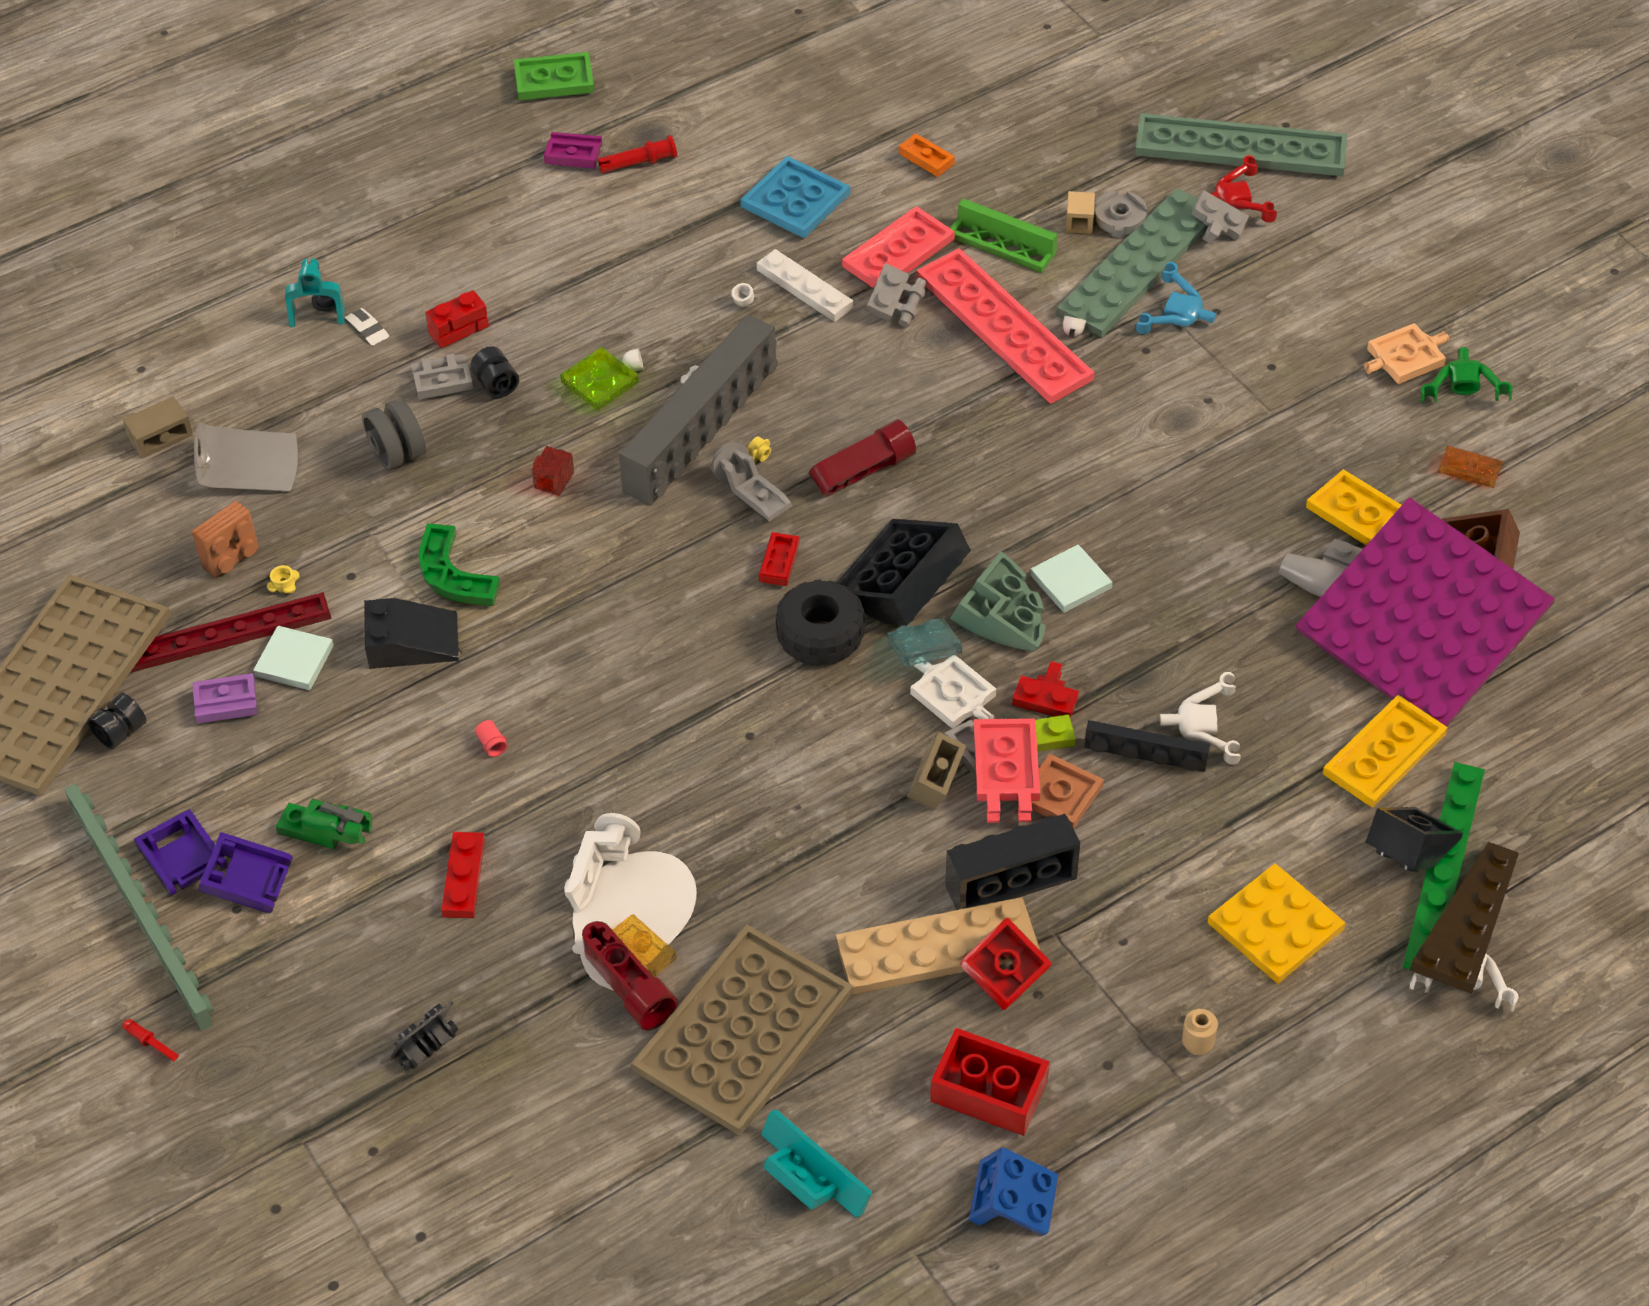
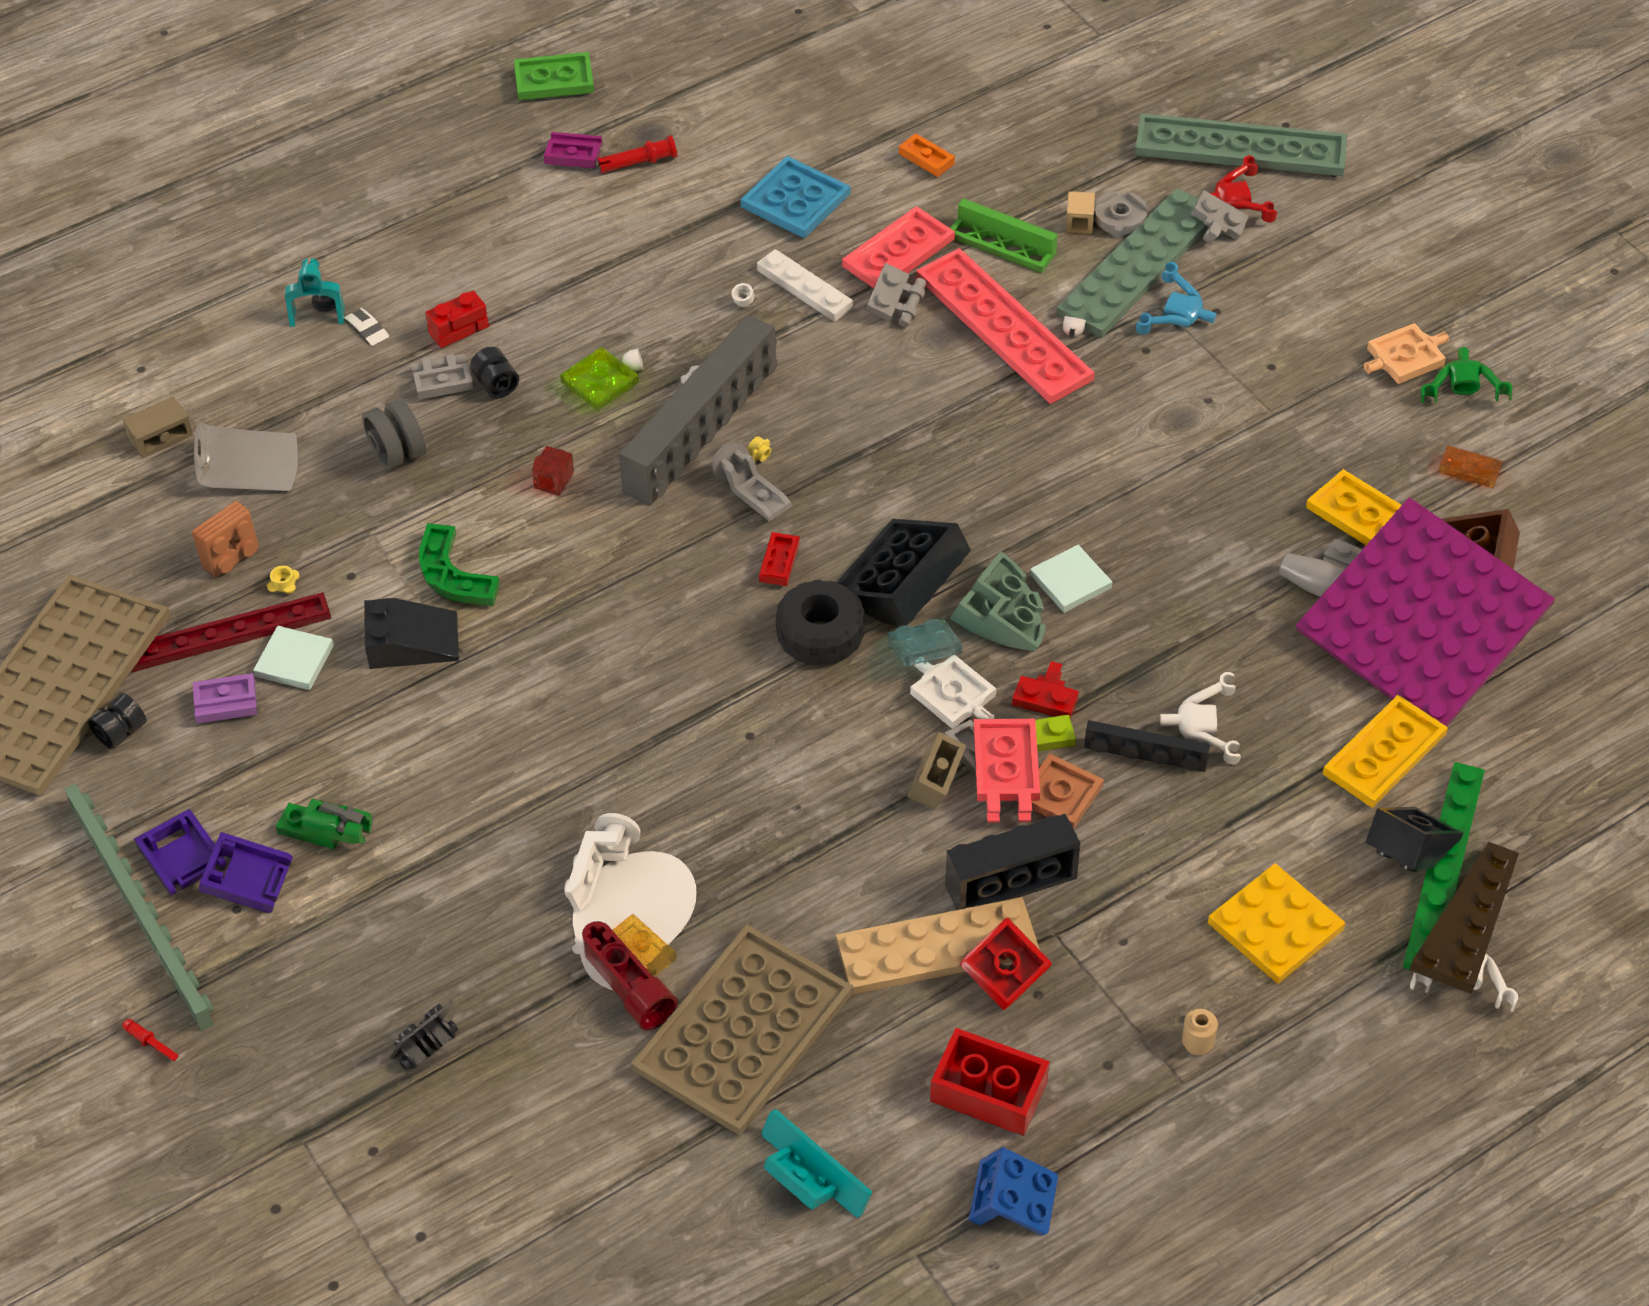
red plate [441,832,485,918] -> none
coral piece [475,720,508,757] -> none
dark red beam [809,419,916,497] -> none

